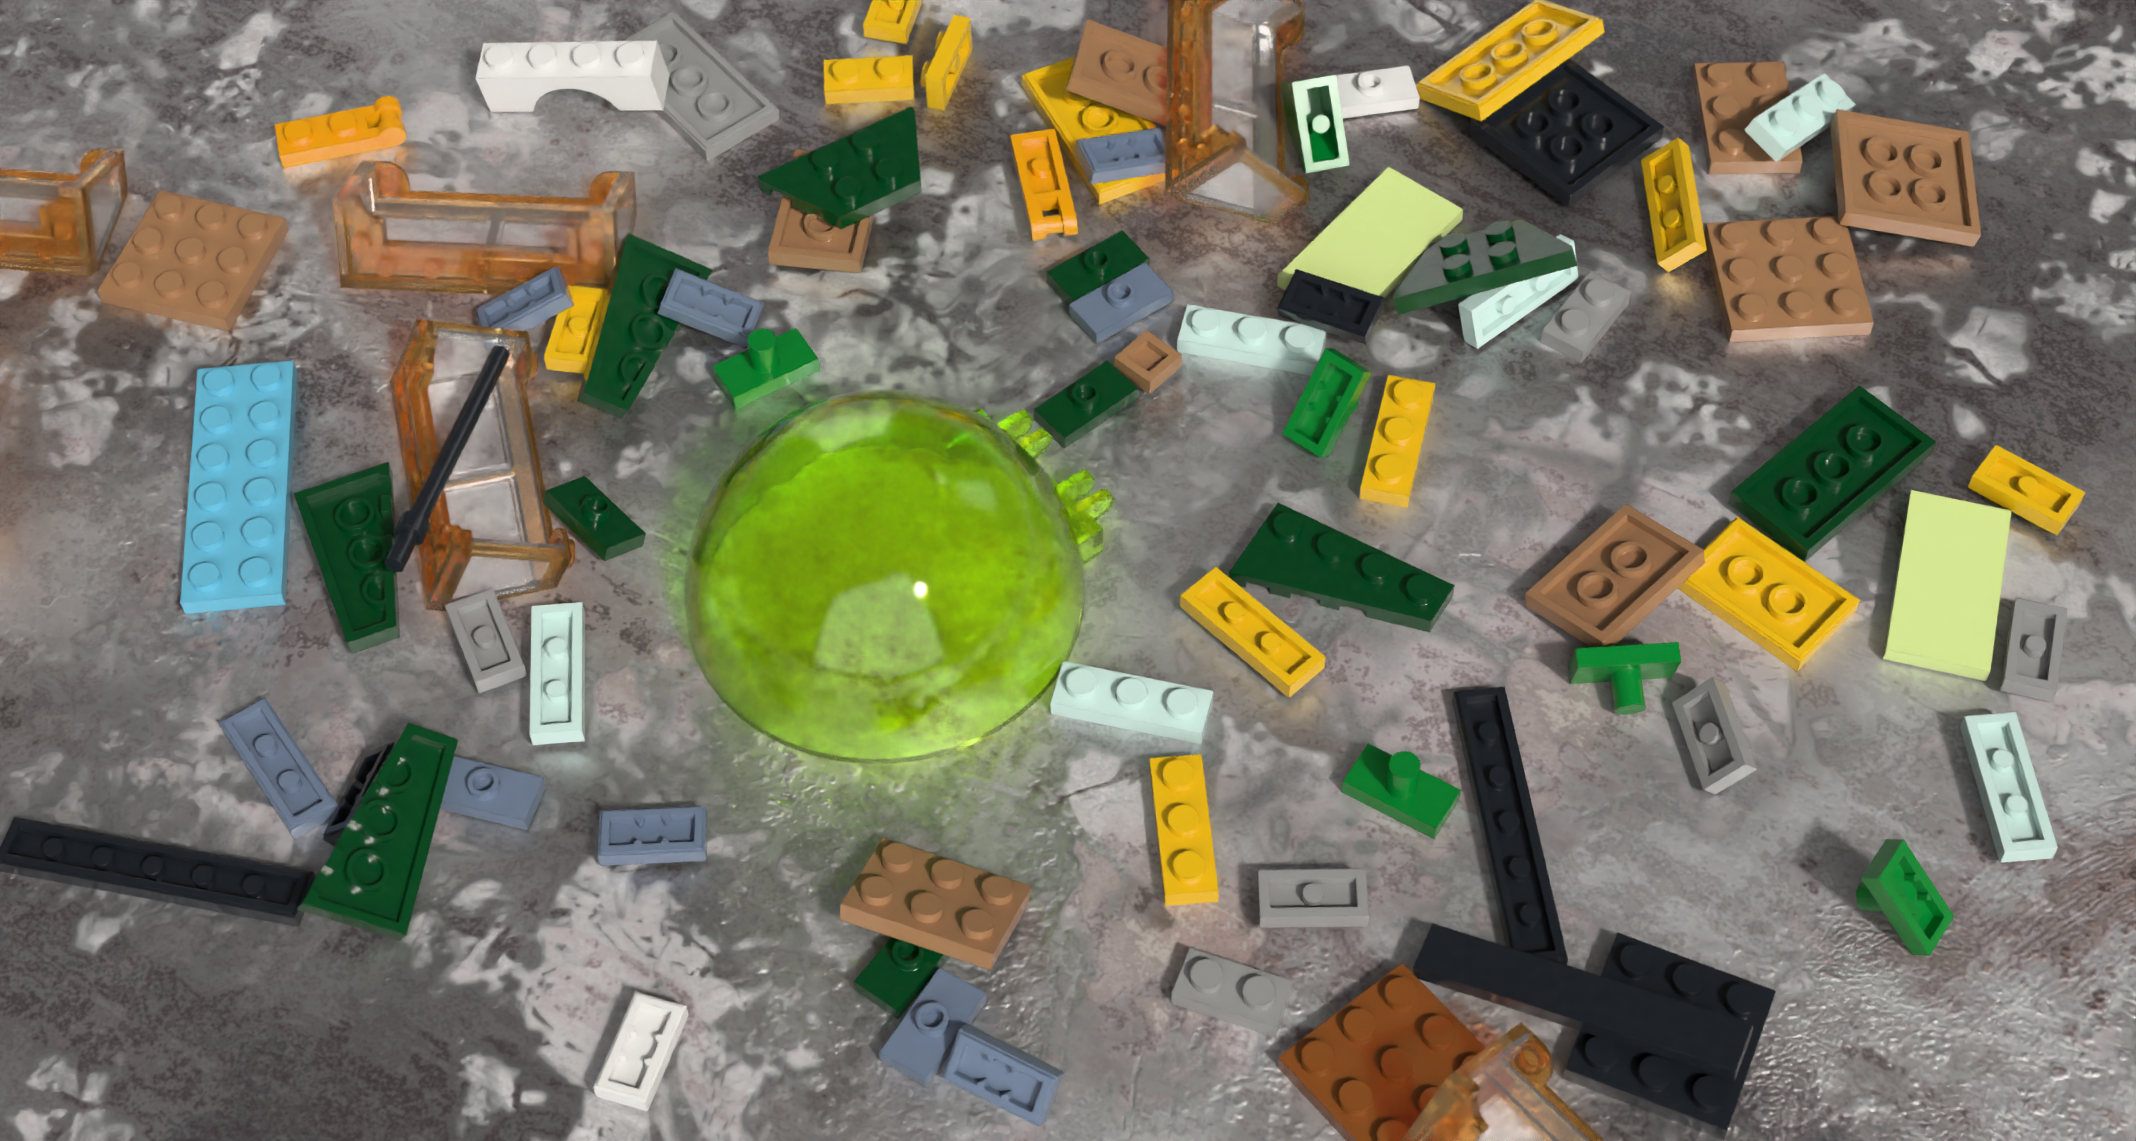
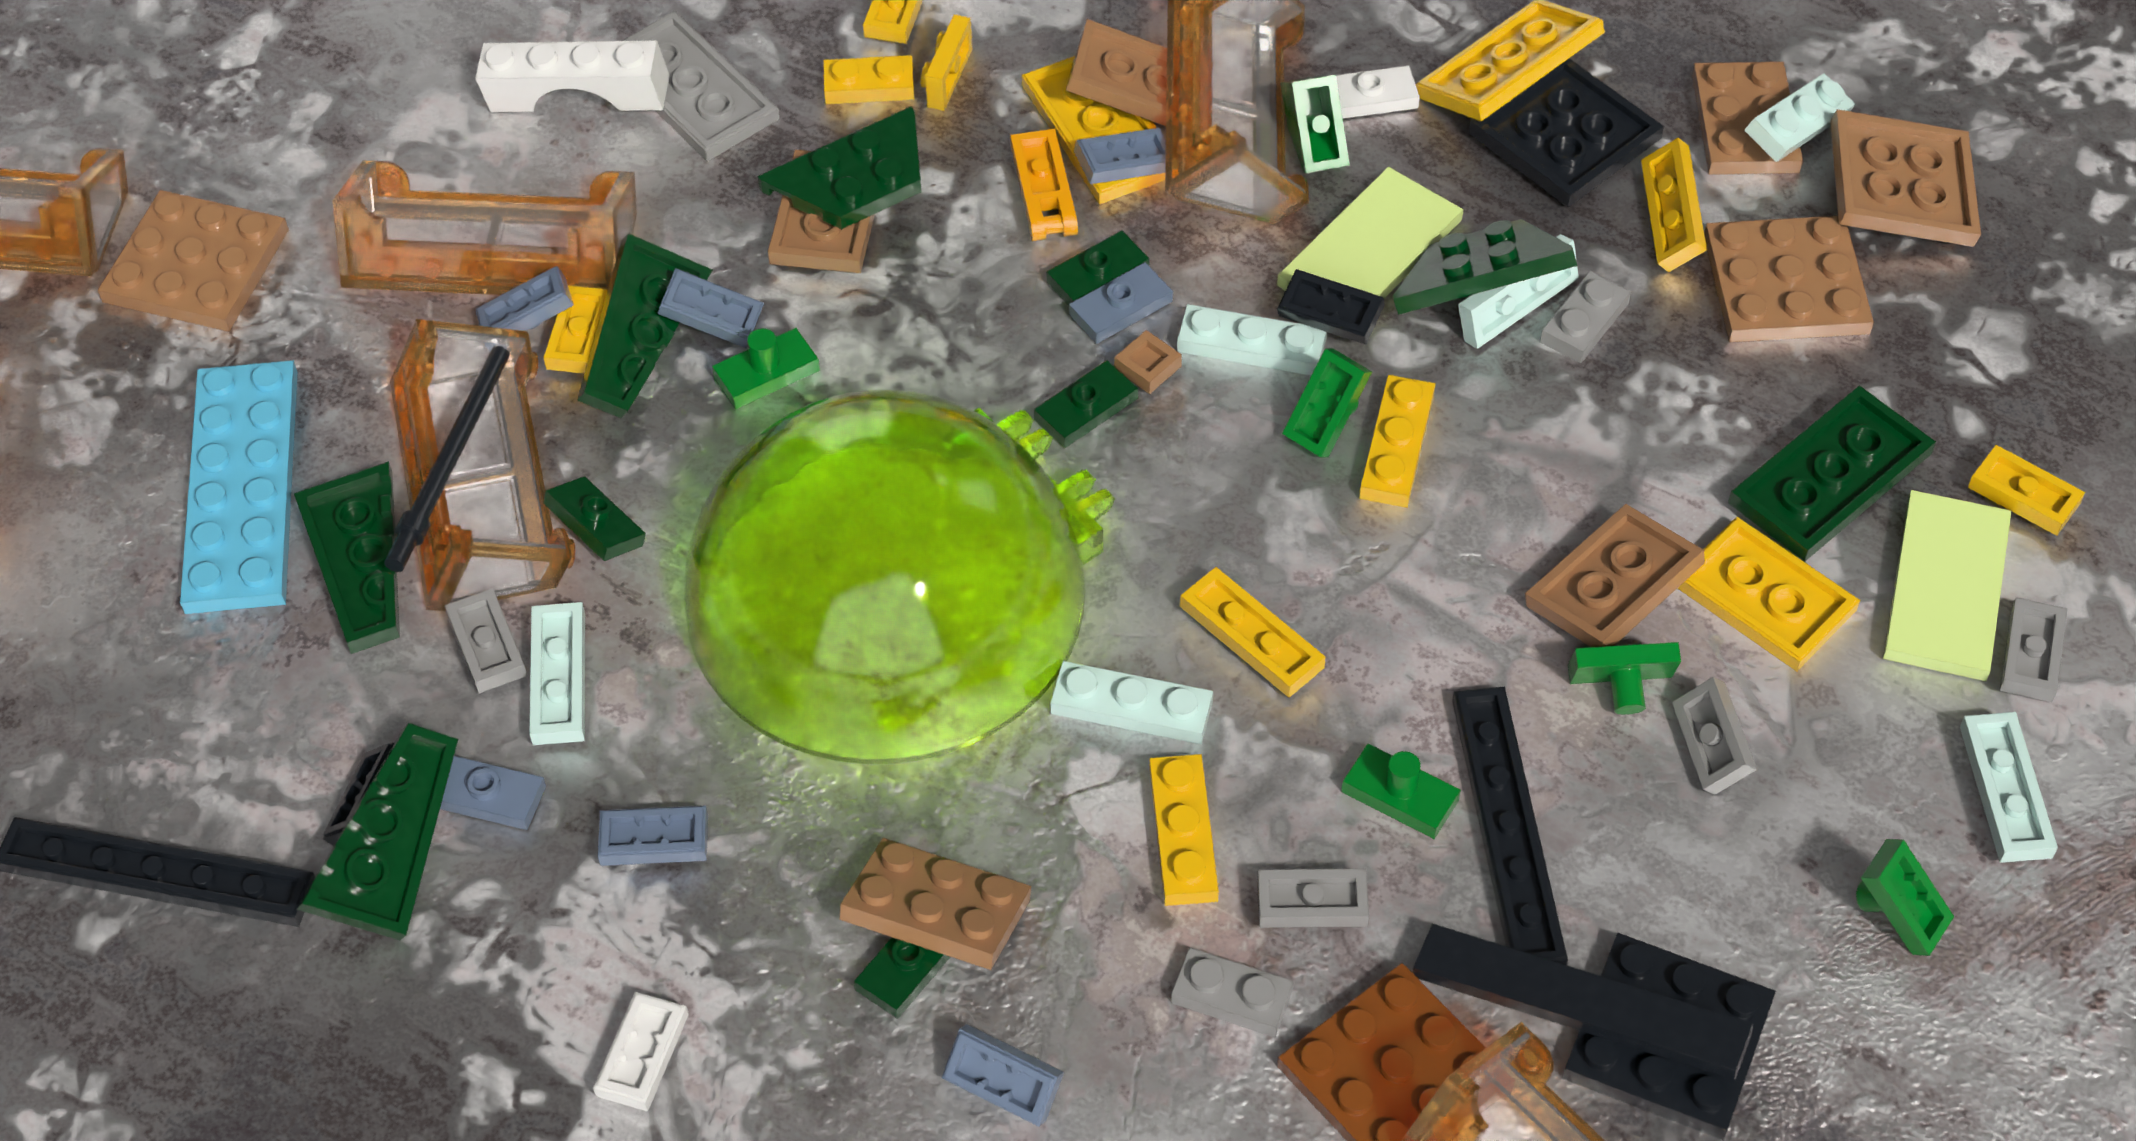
sand blue tile [219,697,338,840] -> none
light orange plate [274,96,406,168] -> none
sand blue plate [879,967,986,1087] -> none
dark green wing [1229,503,1455,633] -> none

